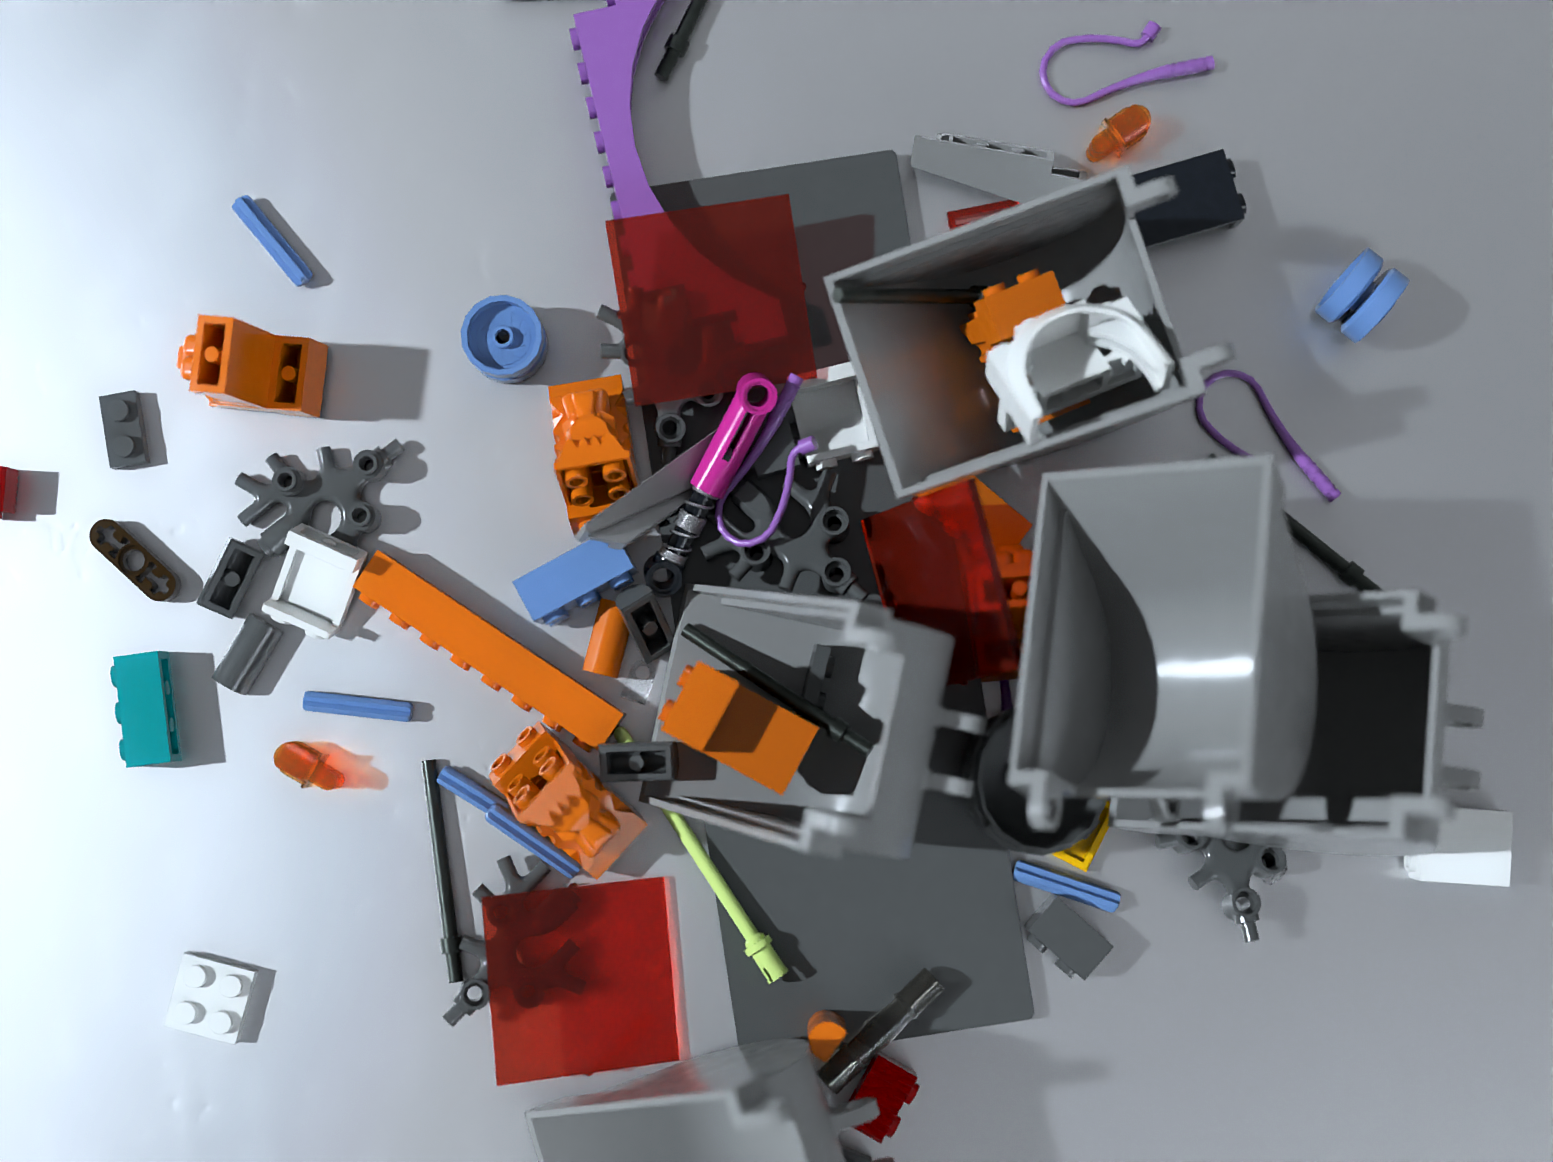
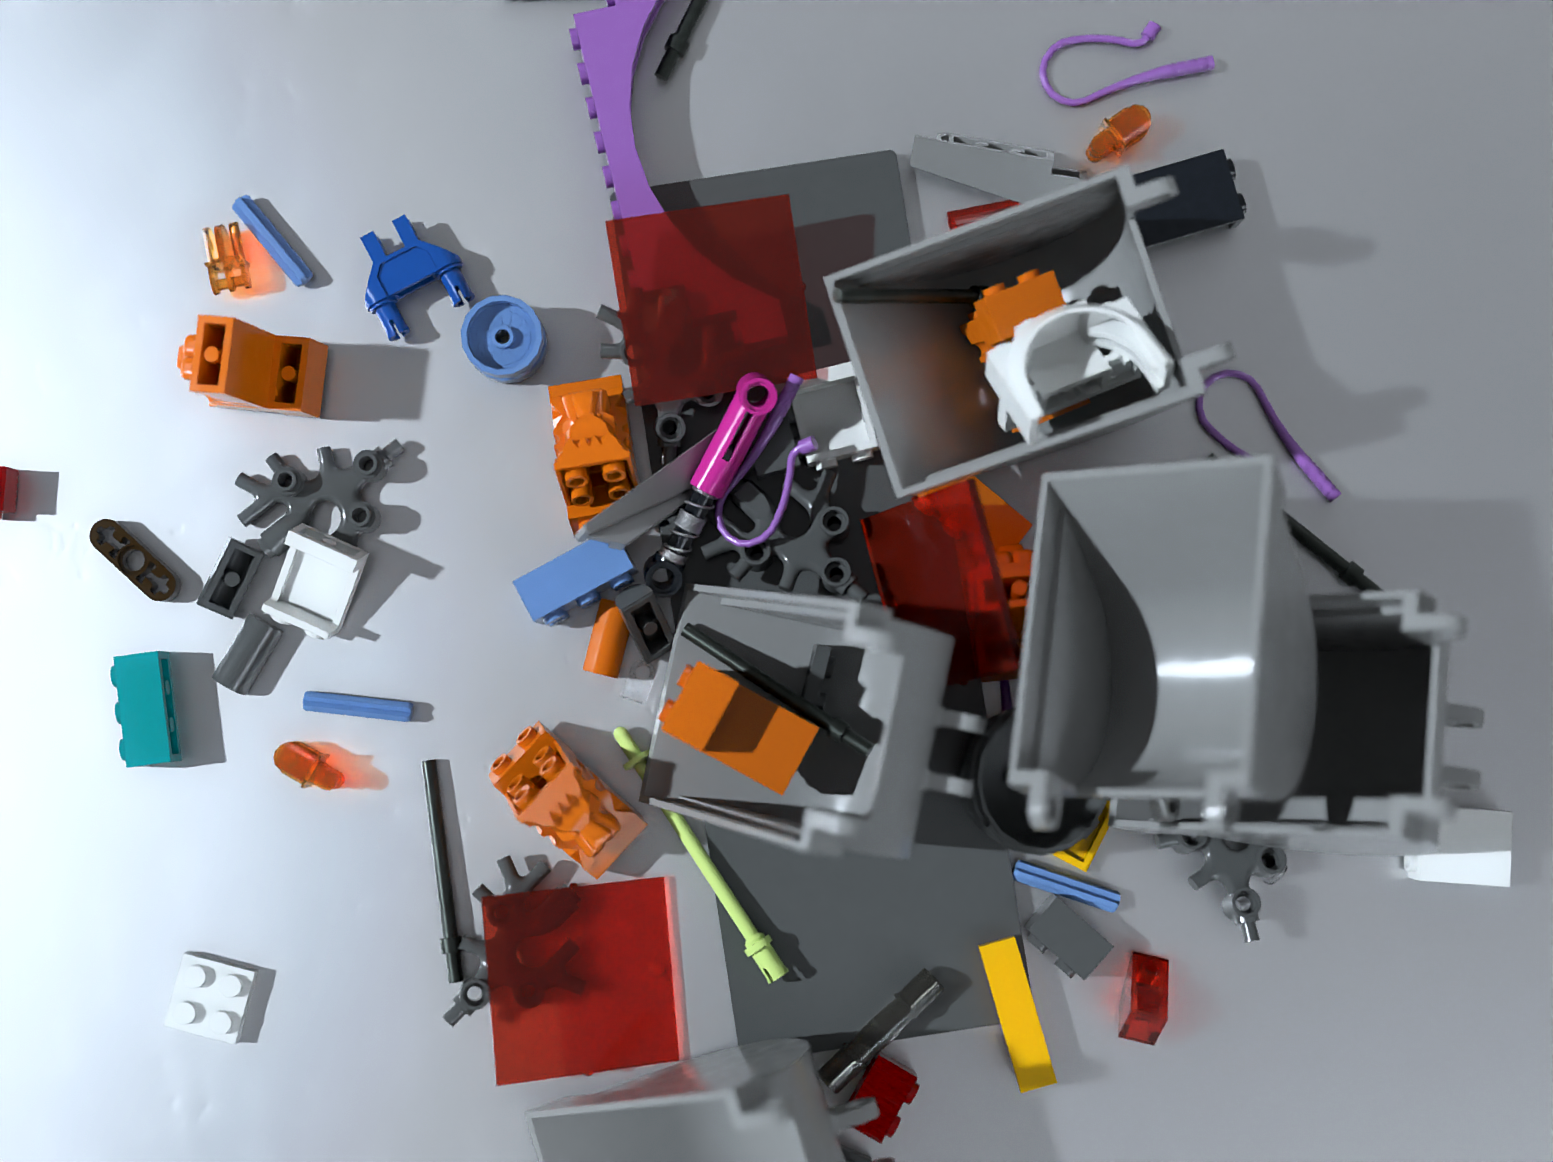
dark grey plate [99,390,150,470] -> none
orange brick [352,550,626,753] -> none
medium blue axle [437,766,535,828] -> none
medium blue axle [485,802,582,879] -> none
dark grey brick [598,741,679,782] -> none
orange brick [807,1010,847,1063] -> none
medium blue wheel [1315,247,1410,343] -> none
none -> clear orange arm [202,222,252,295]
none -> blue connector [360,214,475,341]
none -> yellow tile [978,935,1057,1093]
none -> clear red slope [1118,951,1169,1046]

